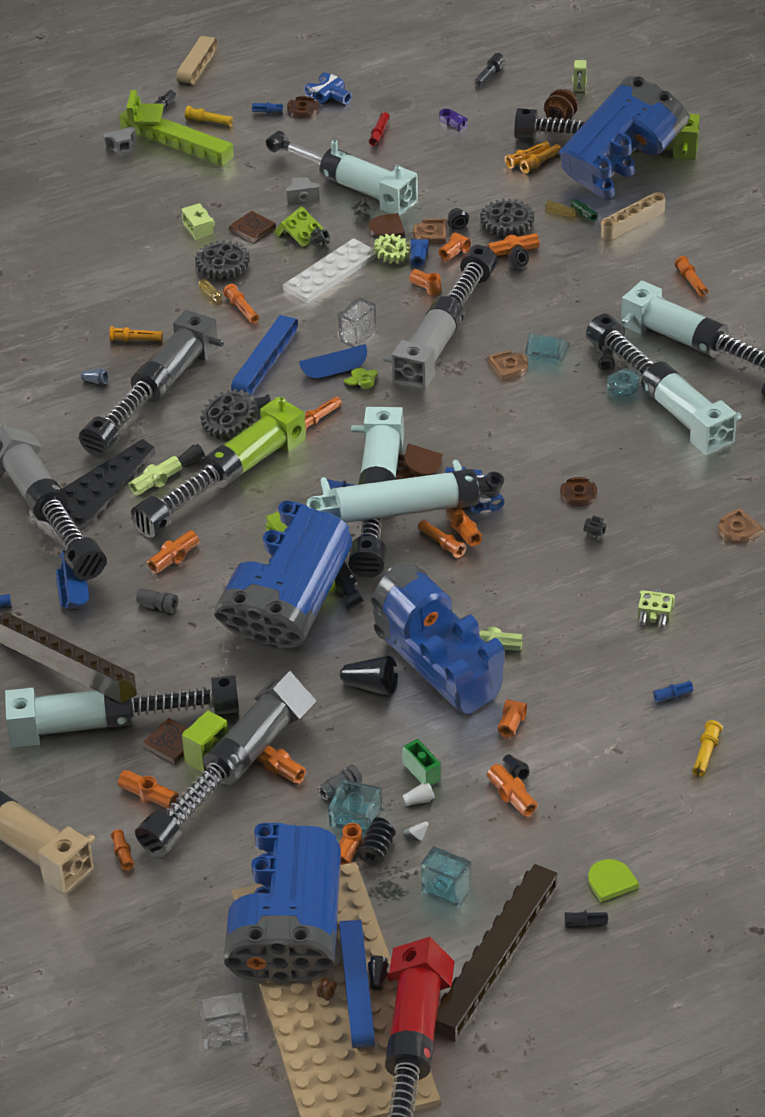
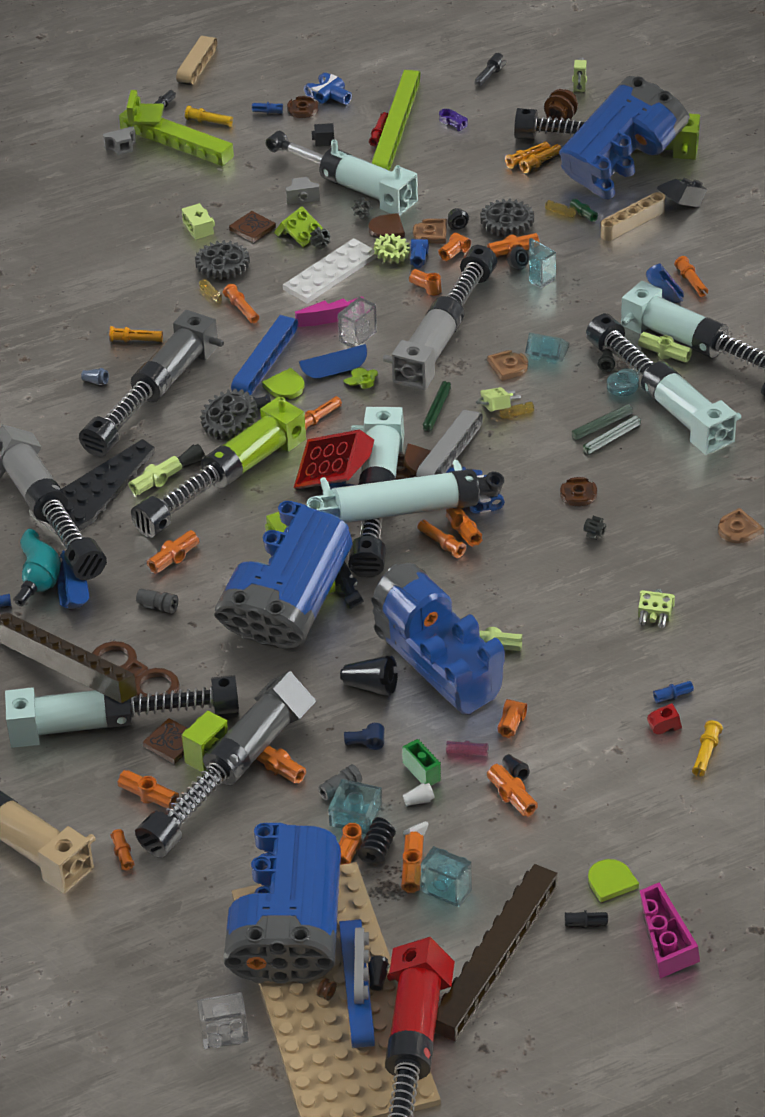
none -> teal animal [13,528,61,607]
none -> reddish brown bar [92,641,180,698]
none -> lime tile [262,368,304,399]
none -> red slope [293,429,374,489]
none -> dark pink slope [295,296,366,327]
none -> black brick [311,123,334,147]
none -> dark blue pin [344,723,385,750]
none -> light grey plate [354,928,369,1004]
none -> lime beam [372,70,421,171]
none -> orange piece [401,832,424,893]
none -> light grey beam [417,410,483,477]
none -> dark green axle [423,381,451,431]
none -> clear pink pin [446,740,489,757]
none -> yellowish green piece [476,387,521,411]
none -> clear yellow axle [499,401,534,419]
none -> clear light blue slope [529,238,556,289]
none -> dark green axle [572,404,633,440]
none -> axle [583,415,641,454]
none -> yellowish green piece [638,332,692,363]
none -> dark pink wedge [640,882,700,979]
none -> blue brick [646,263,684,303]
none -> red leg [647,703,682,735]
none -> black slope [657,178,708,207]

